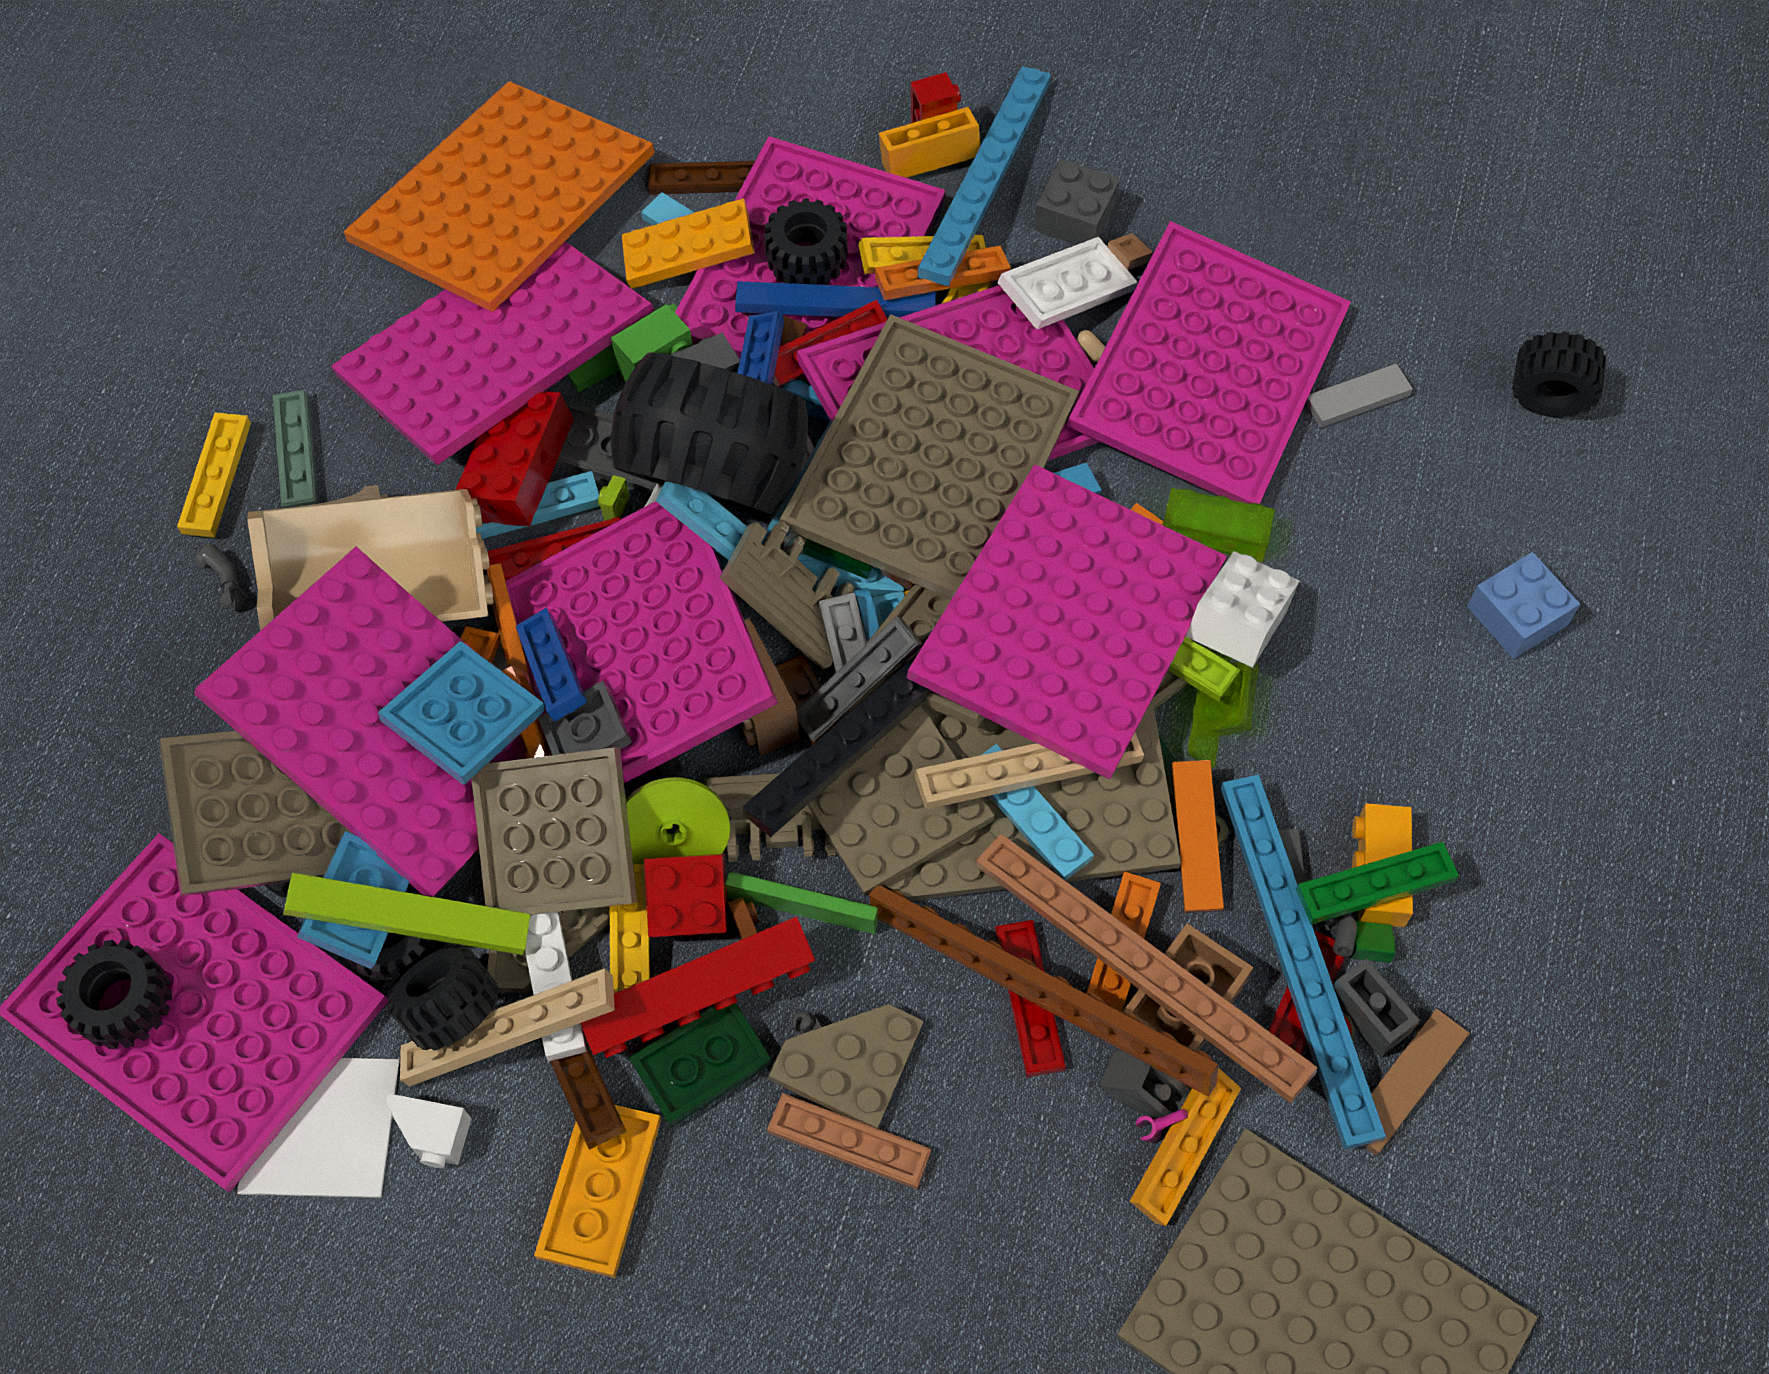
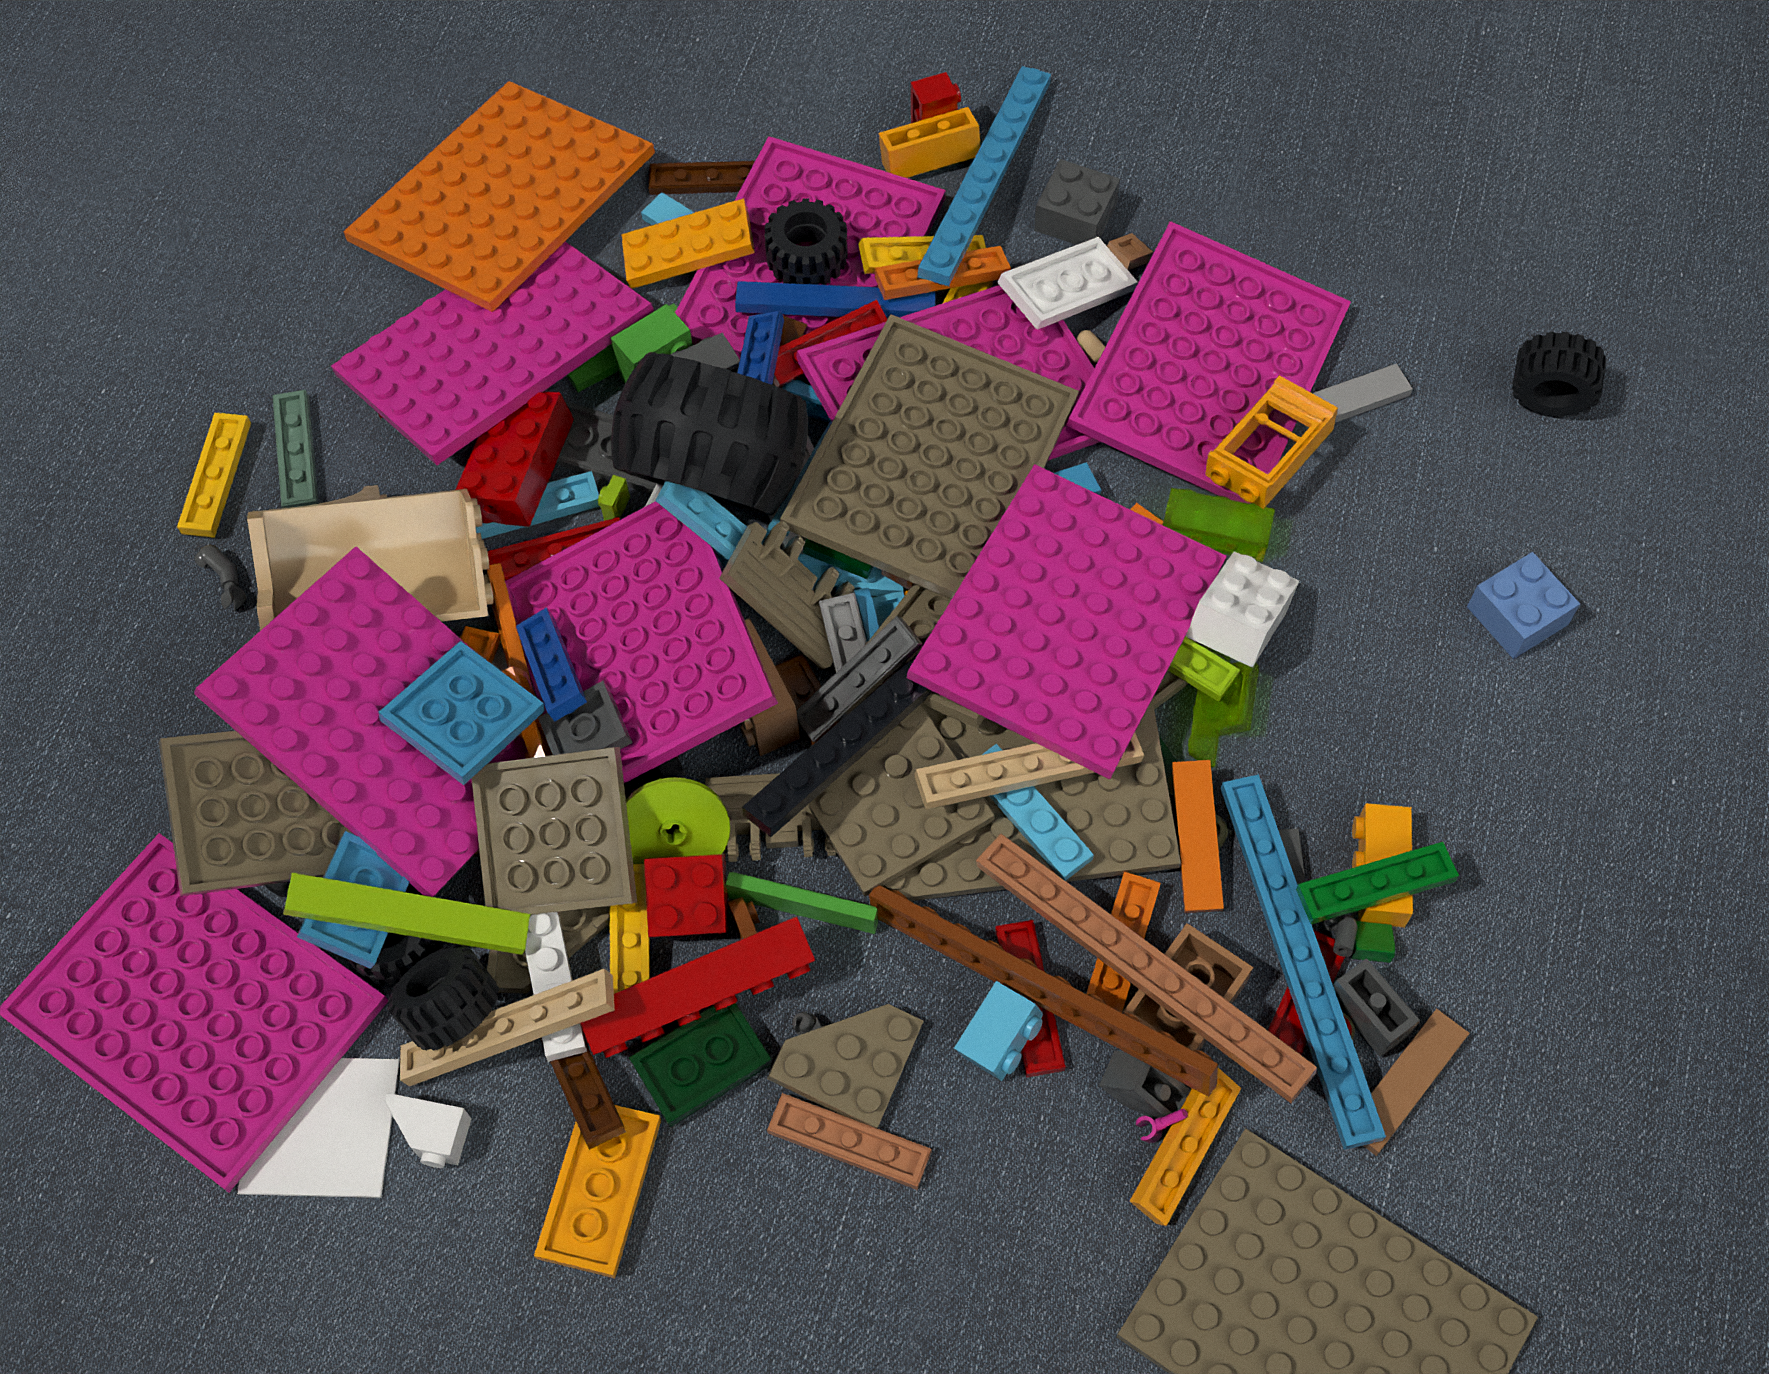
black tyre [56,940,172,1049] -> none
none -> medium azure brick [954,981,1044,1081]
none -> light orange door [1205,375,1338,509]

